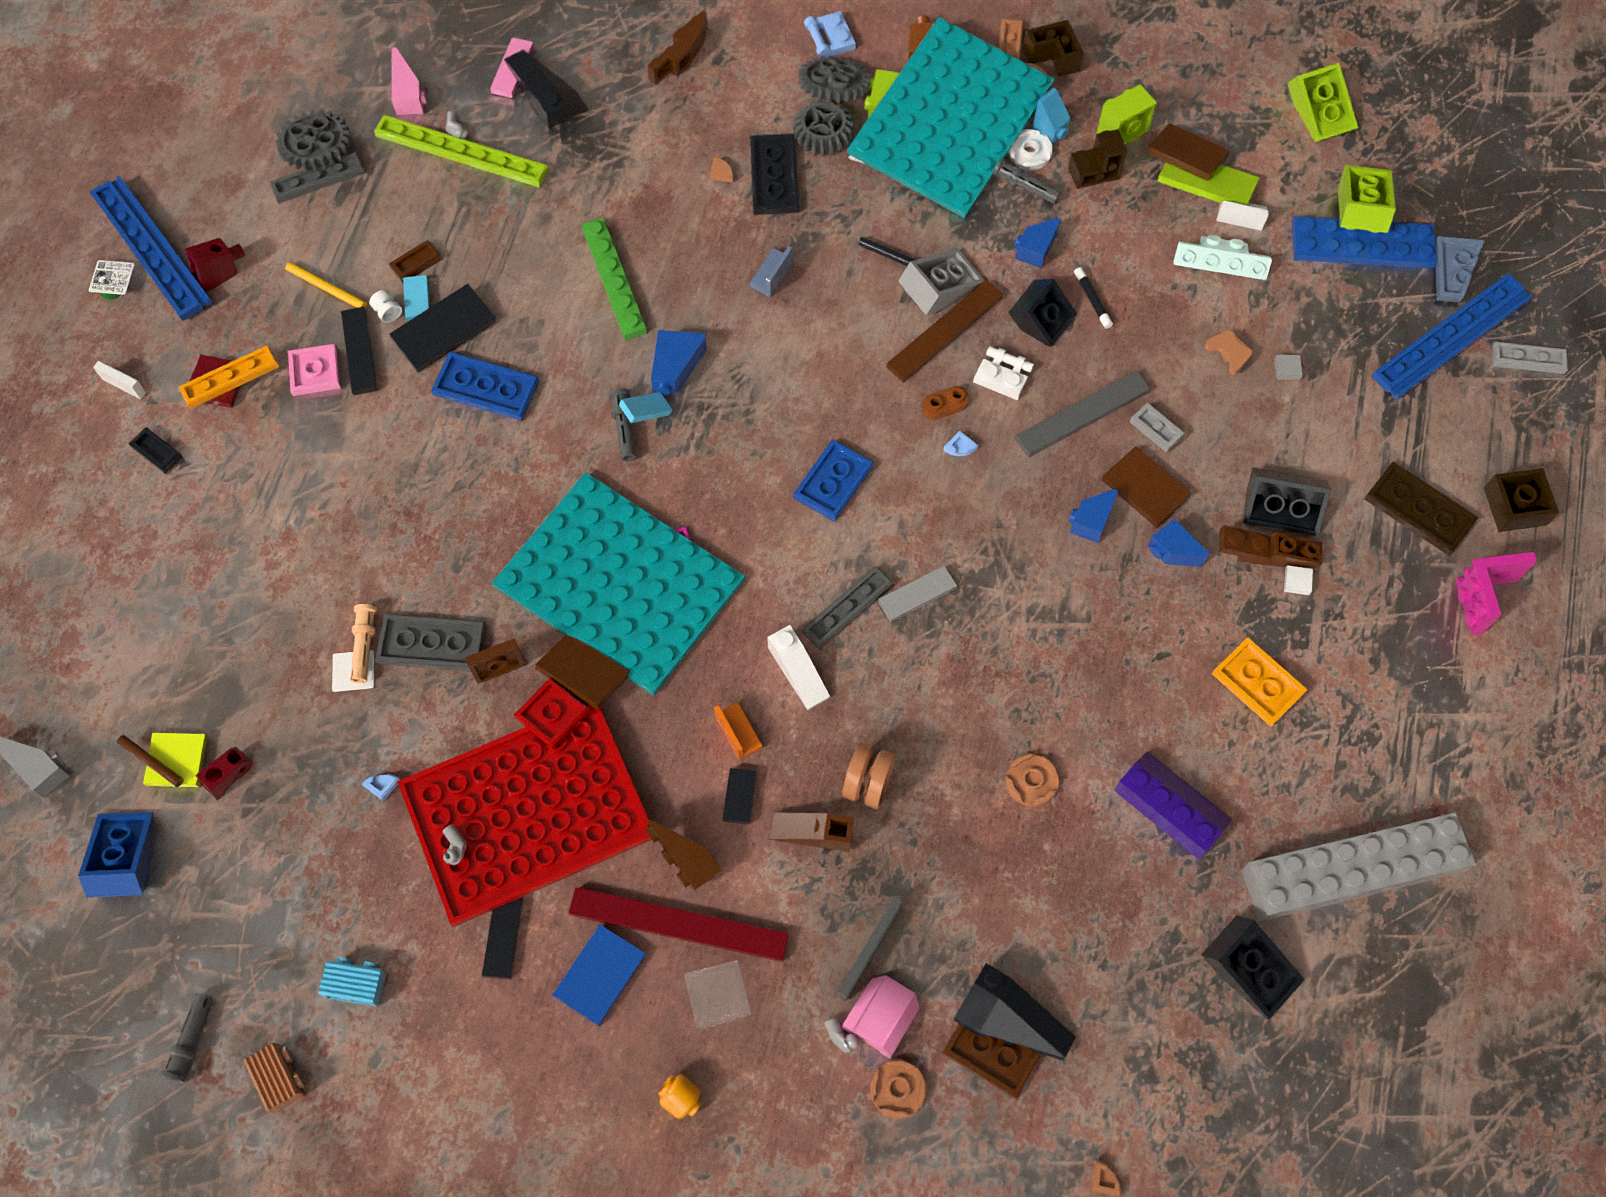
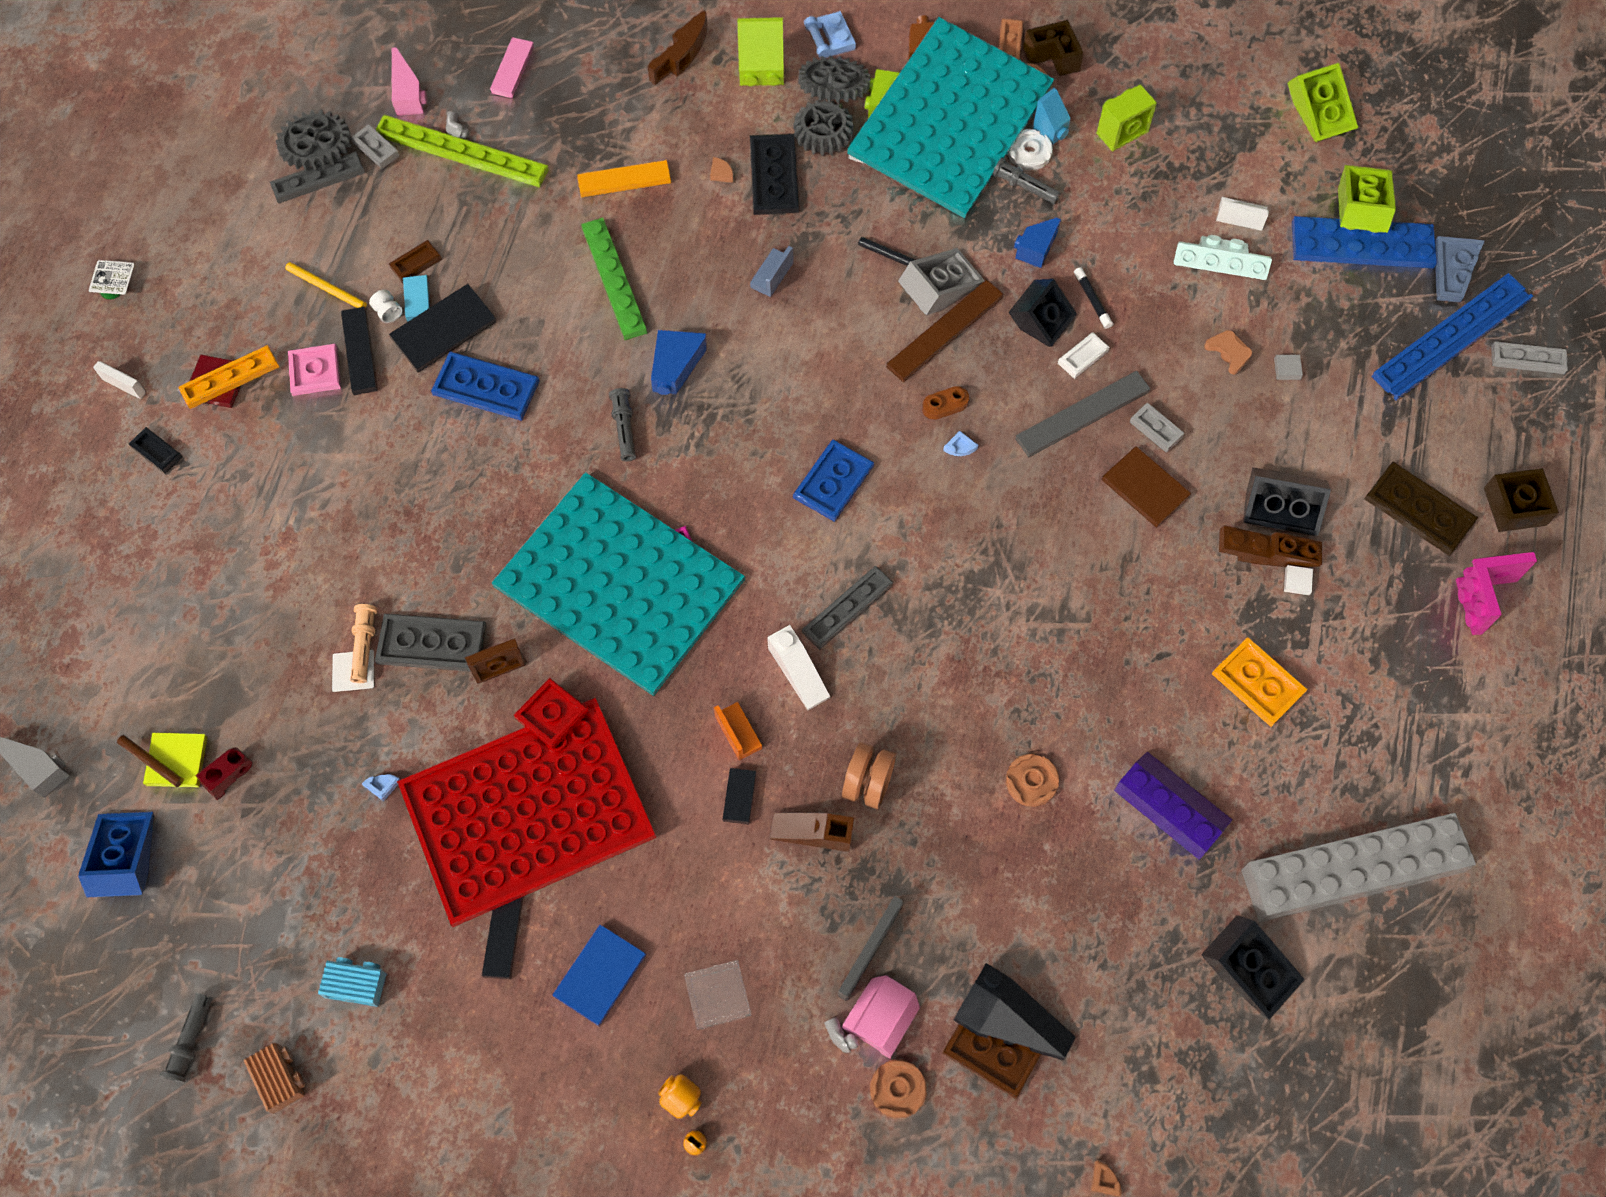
blue plate [89,175,213,321] -> none
dark red torso [185,238,245,293] -> none
light grey arm [443,824,467,865] -> none
black wedge [504,49,587,129] -> none
reddish brown tile [535,634,630,709] -> none
dark red tile [568,887,789,962] -> none
medium azure tile [619,392,672,423] -> none
reddish brown slope [645,819,722,890] -> none
light grey tile [878,566,957,623] -> none
white plate [973,346,1034,400] -> none
dark brown brick [1068,129,1128,189] -> none
blue slope [1068,489,1118,543] -> none
reddish brown tile [1147,123,1230,181] -> none
blue slope [1148,518,1210,567] -> none
lime tile [1157,162,1259,206] -> none
none -> light grey plate [351,125,399,169]
none -> light orange tile [577,160,671,198]
none -> light orange hinge [683,1131,707,1155]
none -> lime slope [737,18,784,86]
none -> white tile [1058,332,1110,379]

